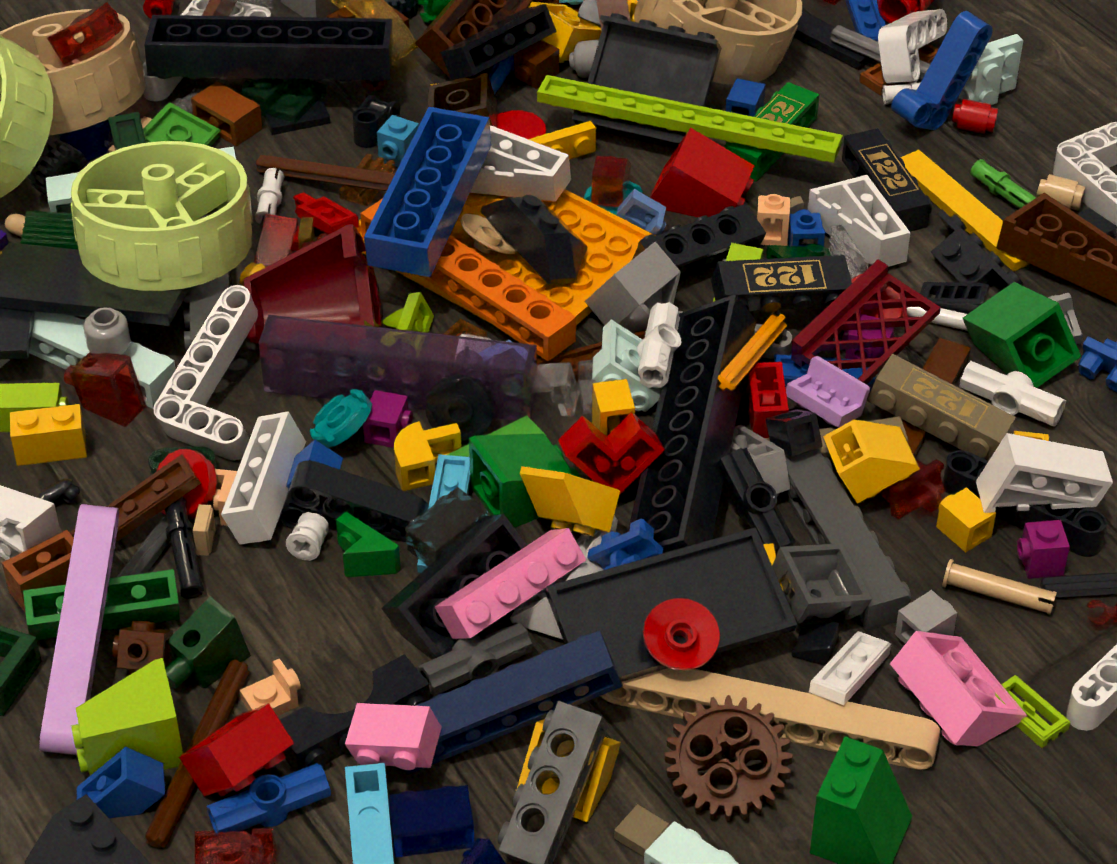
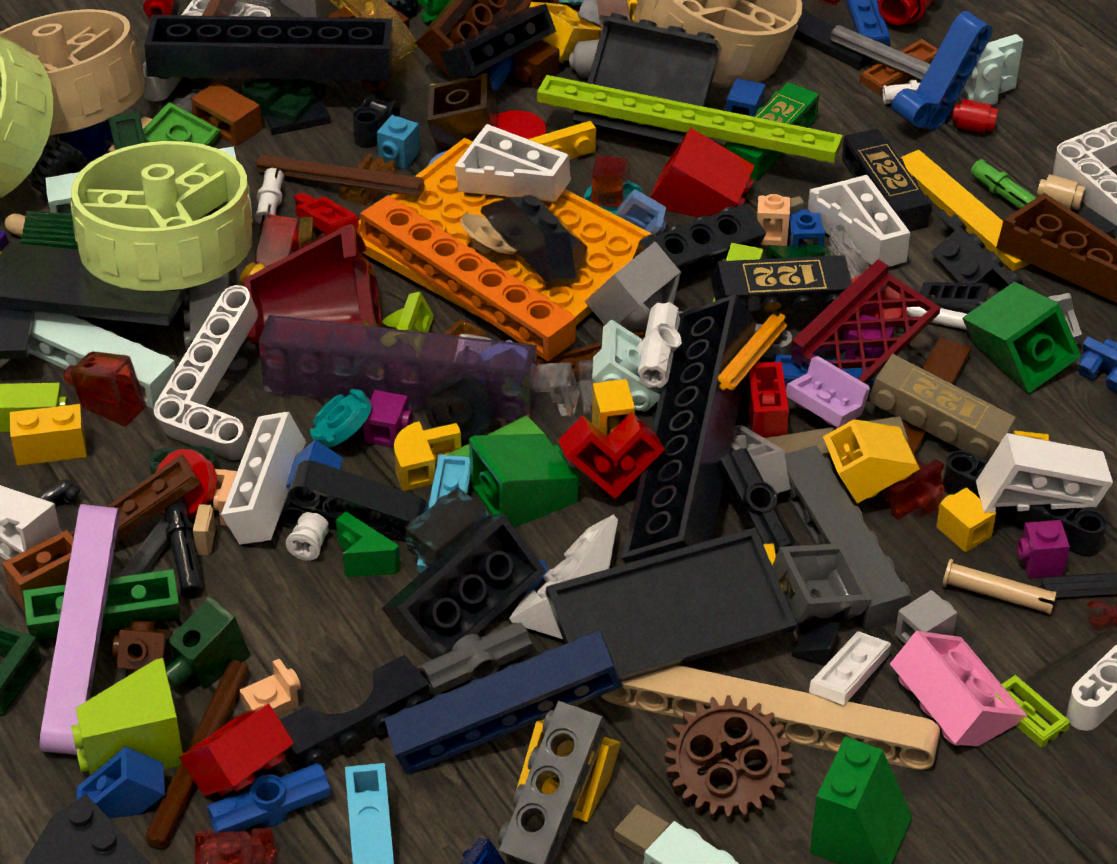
clear red torso [47,2,123,65] -> none
light grey head [83,307,131,358] -> none
bright pink brick [345,703,442,770] -> none
blue brick [364,107,491,277] -> none
clear blue brick [388,785,475,858] -> none
bright pink brick [435,528,586,639] -> none
yellow slope [520,466,620,536] -> none
blue hips [587,519,663,570] -> none
red dish [643,598,720,670] -> none
black brick [765,409,823,456] -> none
white beam [878,9,947,84] -> none
white piece [959,361,1066,427] -> none

